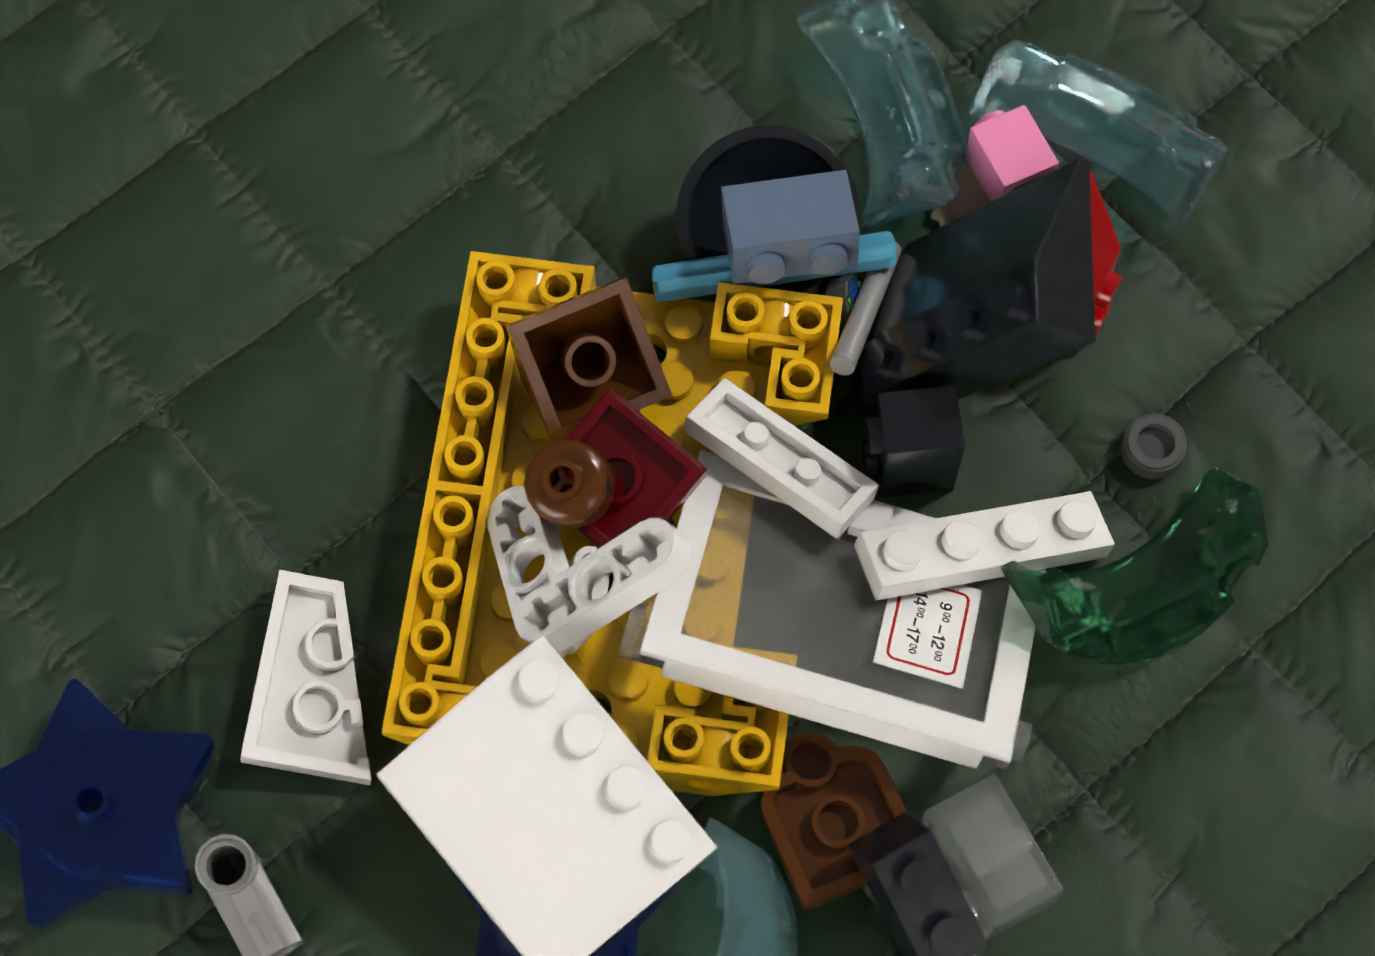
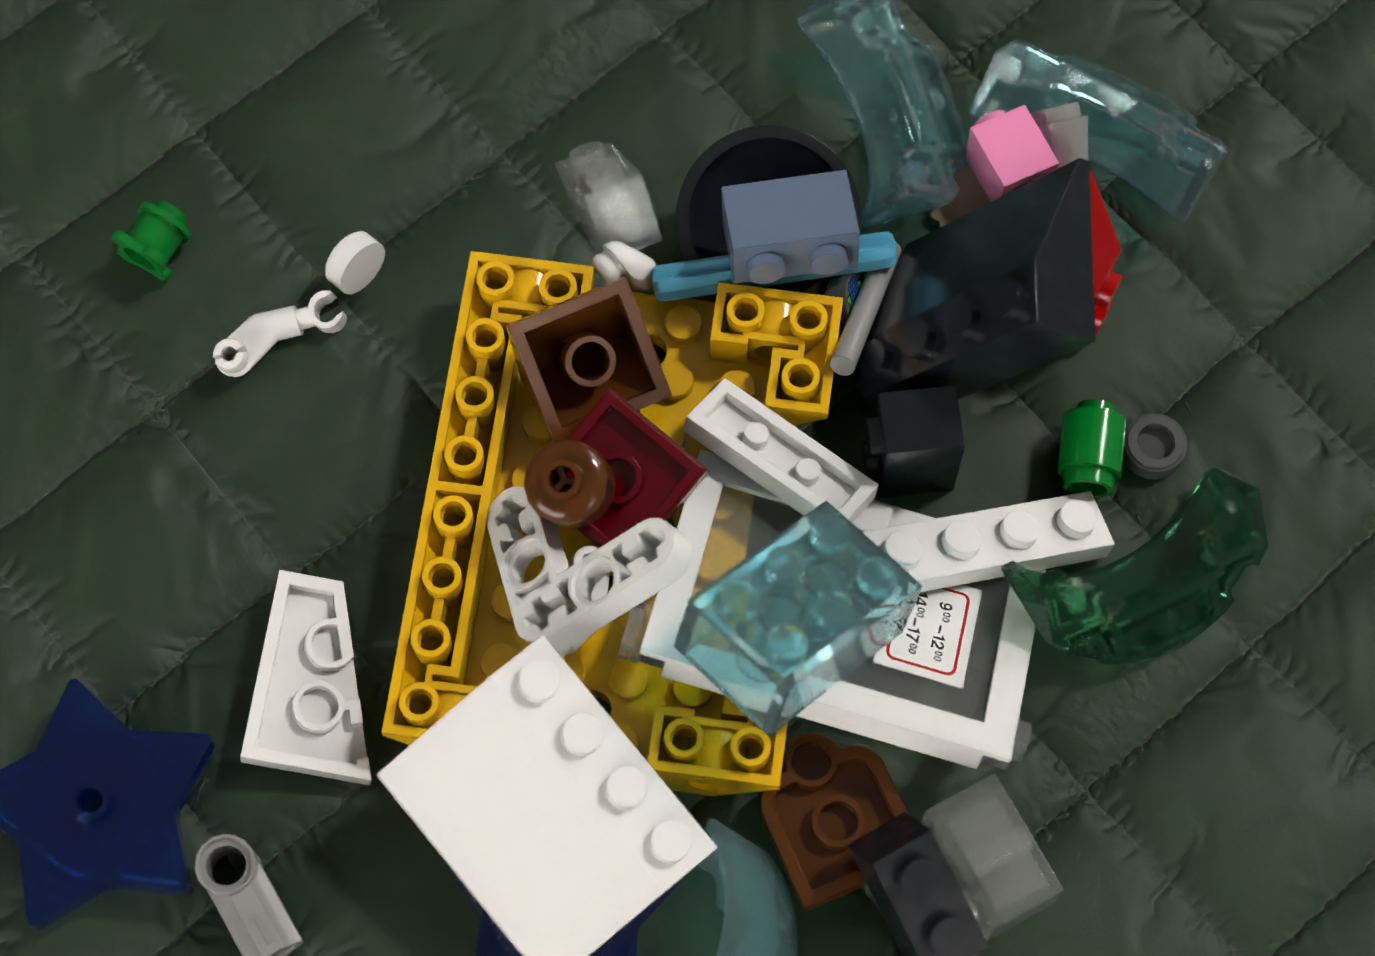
none -> green brick [110,199,192,281]
none -> white arm [213,290,347,377]
none -> white tile [325,231,385,294]
none -> clear slope [555,141,662,254]
none -> white arm [591,240,656,294]
none -> clear light blue brick [673,500,923,736]
none -> light grey cone [1031,102,1088,168]
none -> green brick [1057,400,1126,498]

